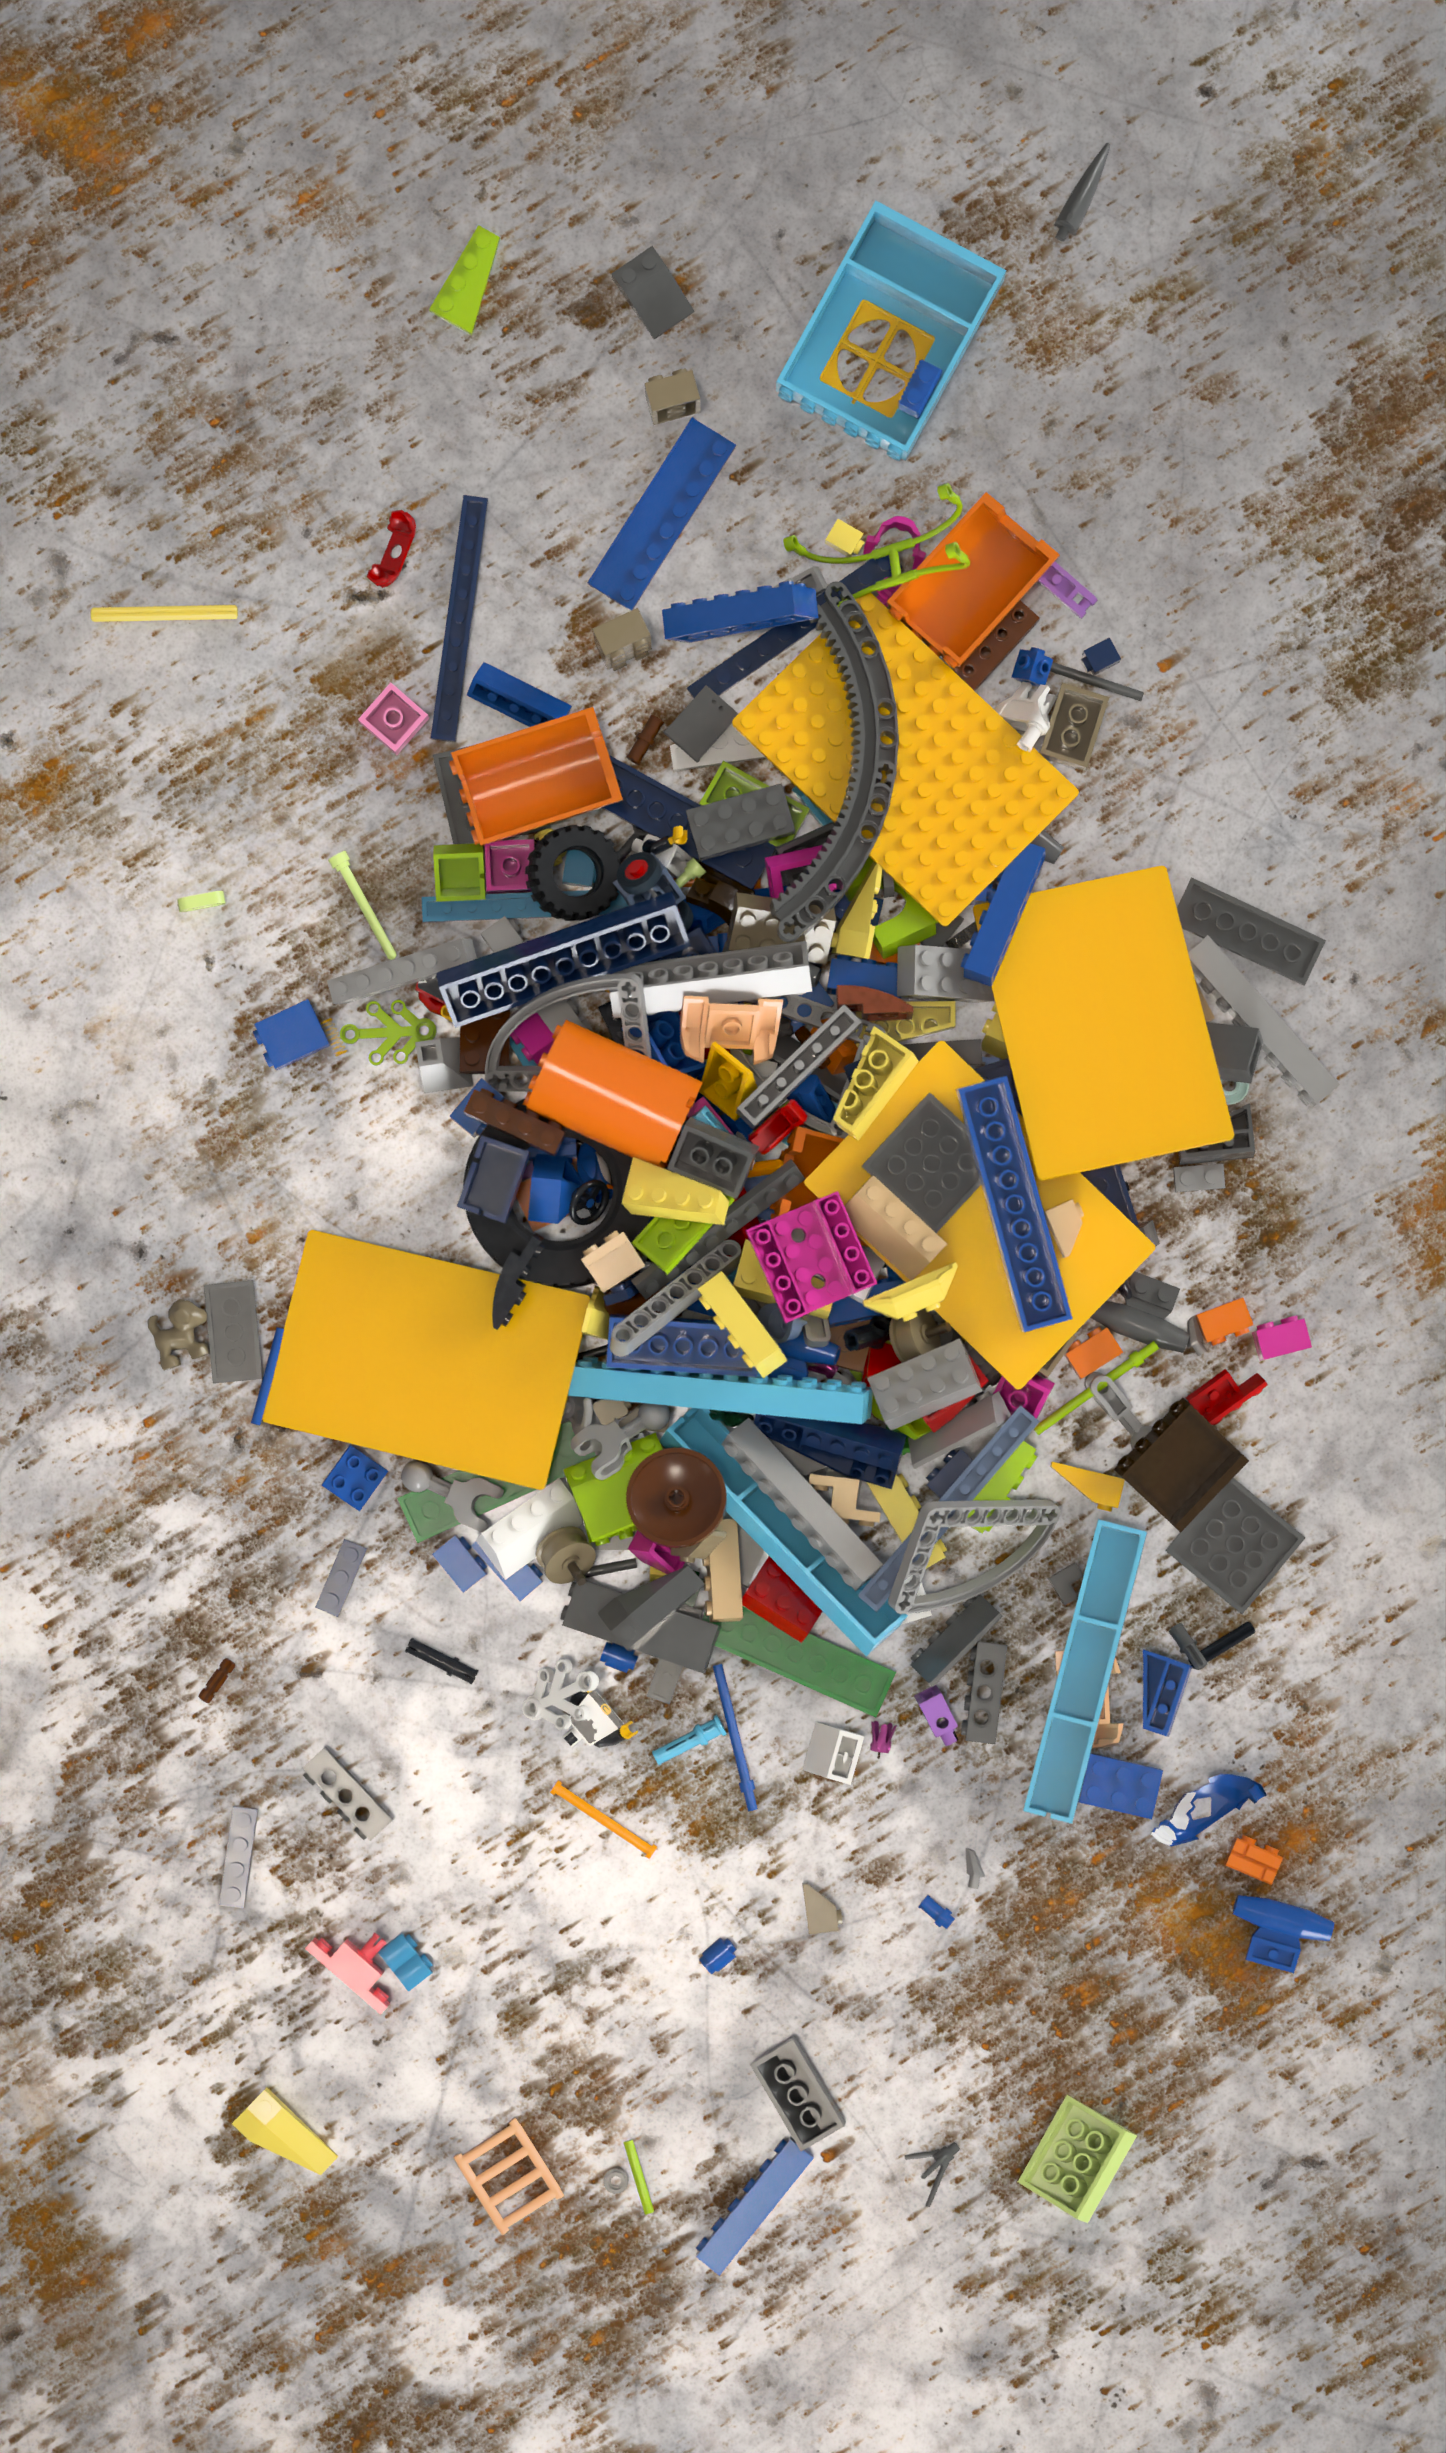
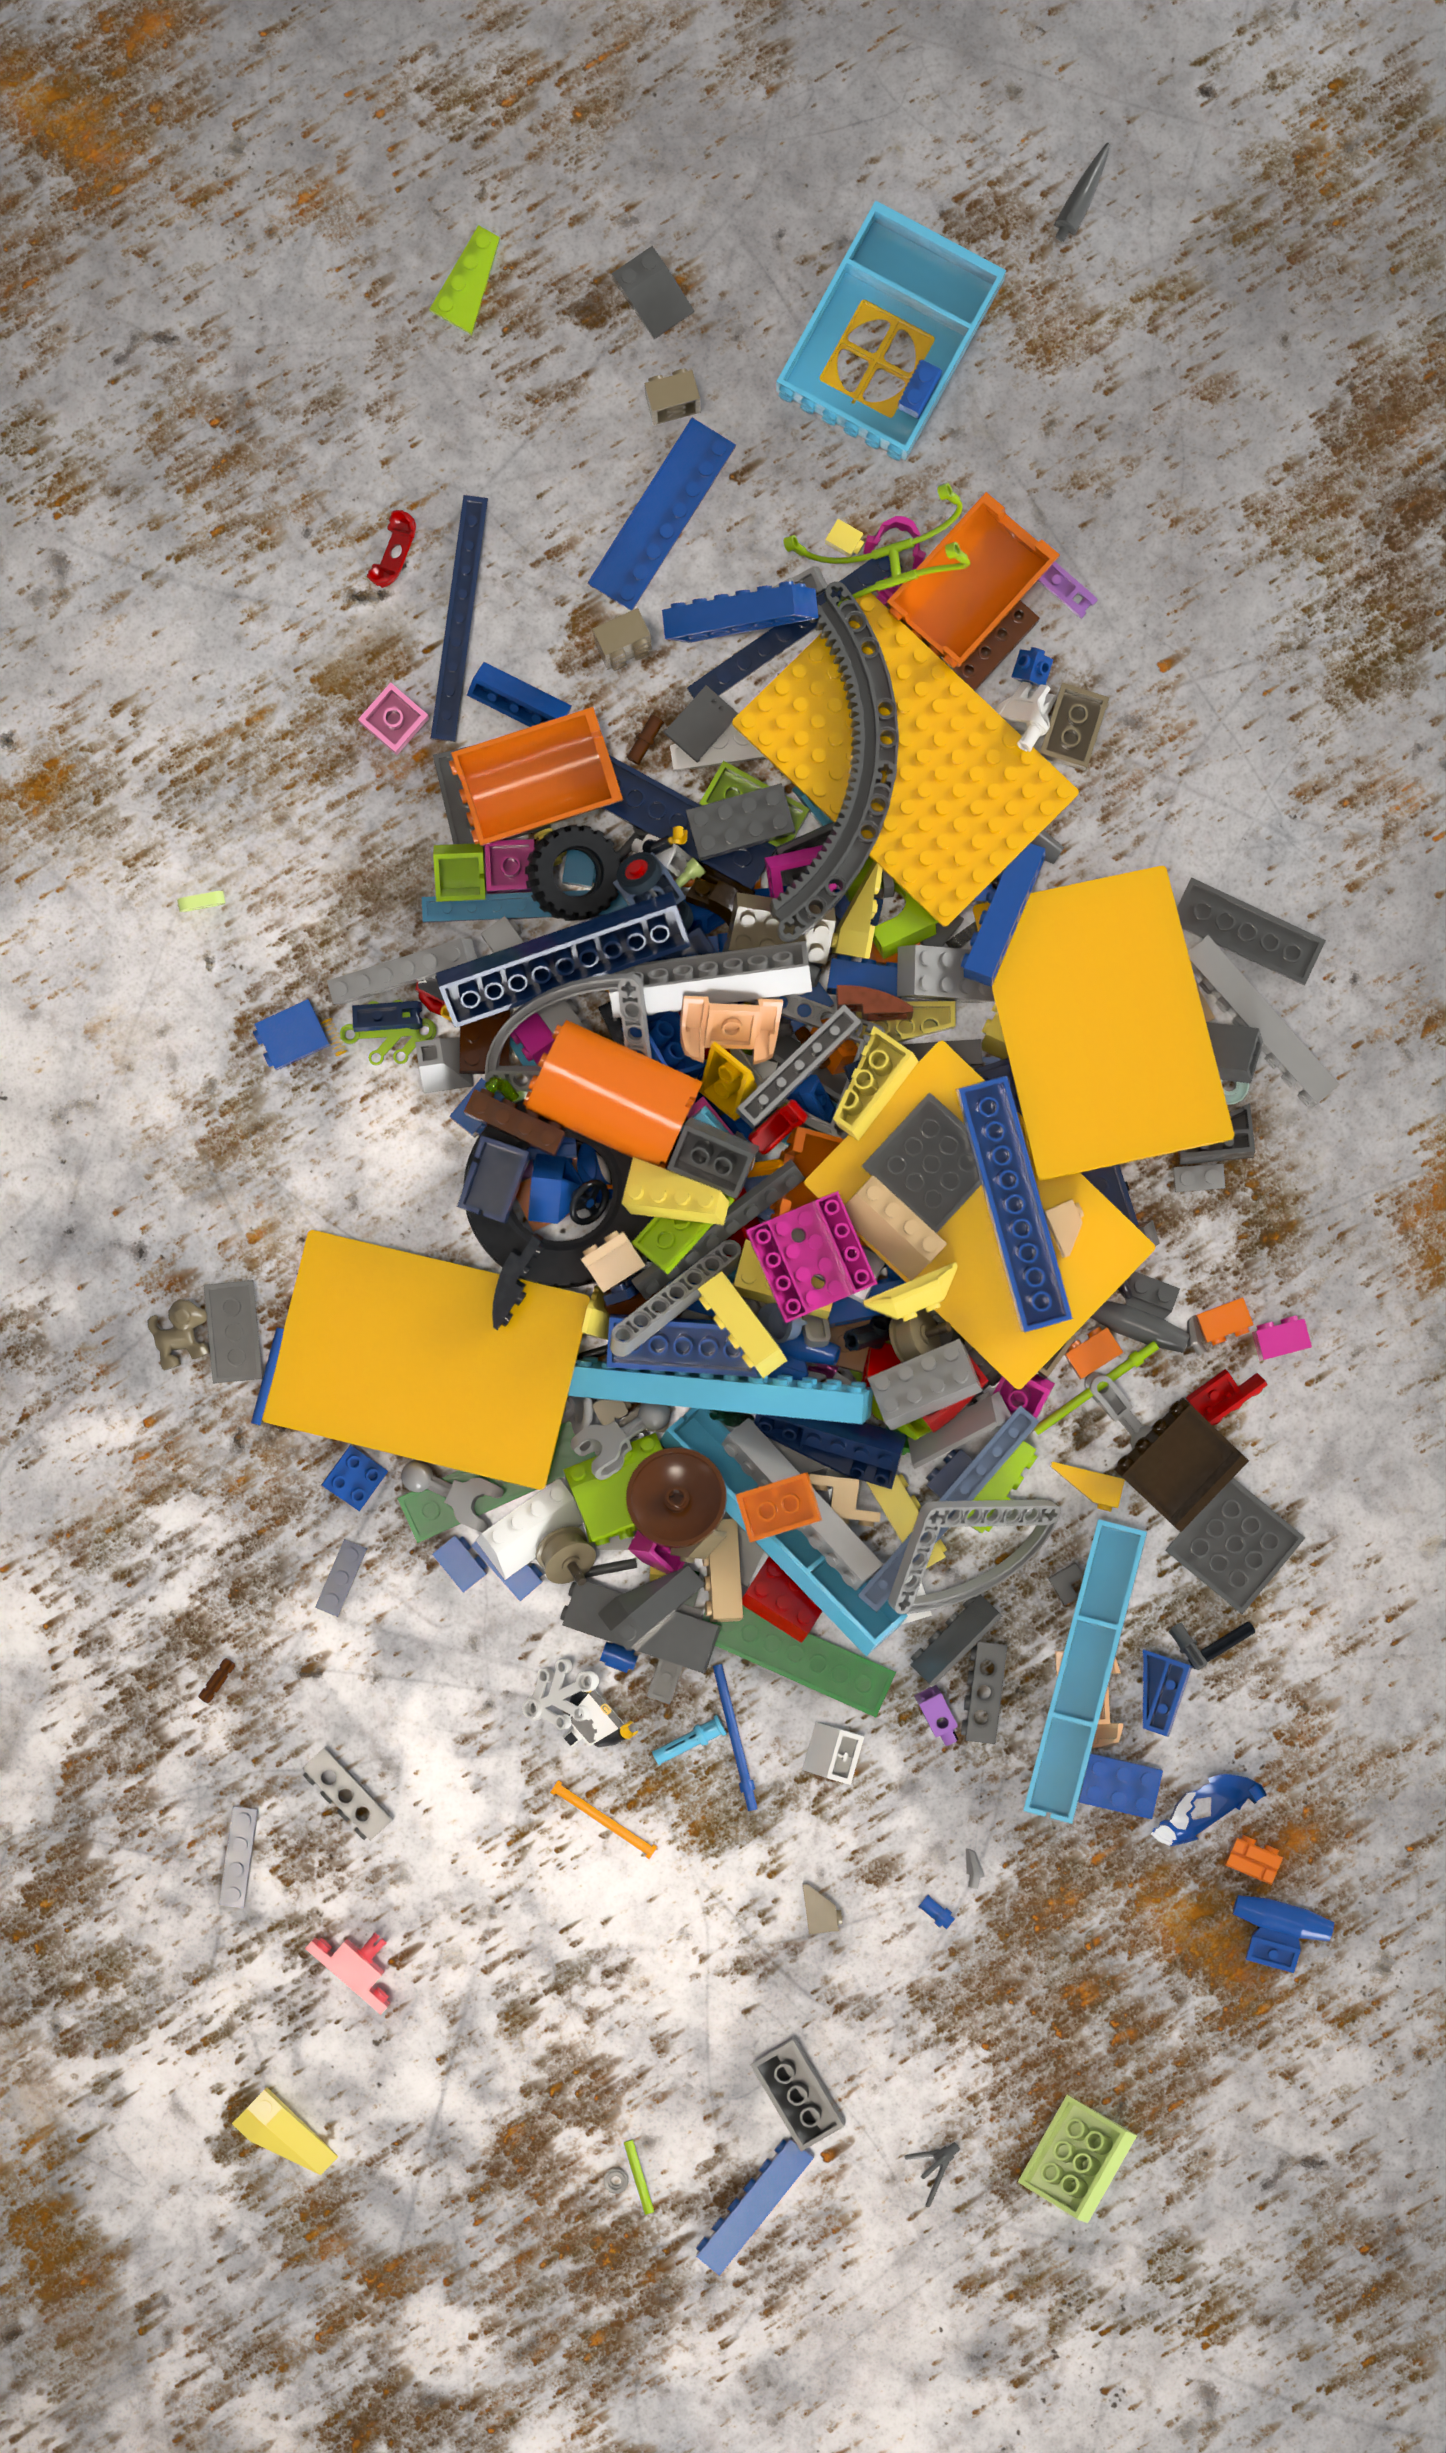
light yellow axle [91,605,238,622] -> none
yellowish green piece [328,851,397,960] -> none
dark azure brick [378,1933,433,1992] -> none
black pin [405,1638,479,1685] -> none
light nougat bar [454,2118,564,2235] -> none
blue brick [699,1938,737,1974] -> none
flat silver piece [870,1721,897,1759] -> none
dark grey bar [1050,662,1144,701] -> none
dark blue brick [1081,637,1121,676] -> none
none -> dark blue plate [352,1001,423,1032]
none -> clear neon green arm [485,1076,519,1102]
none -> orange plate [735,1472,822,1543]

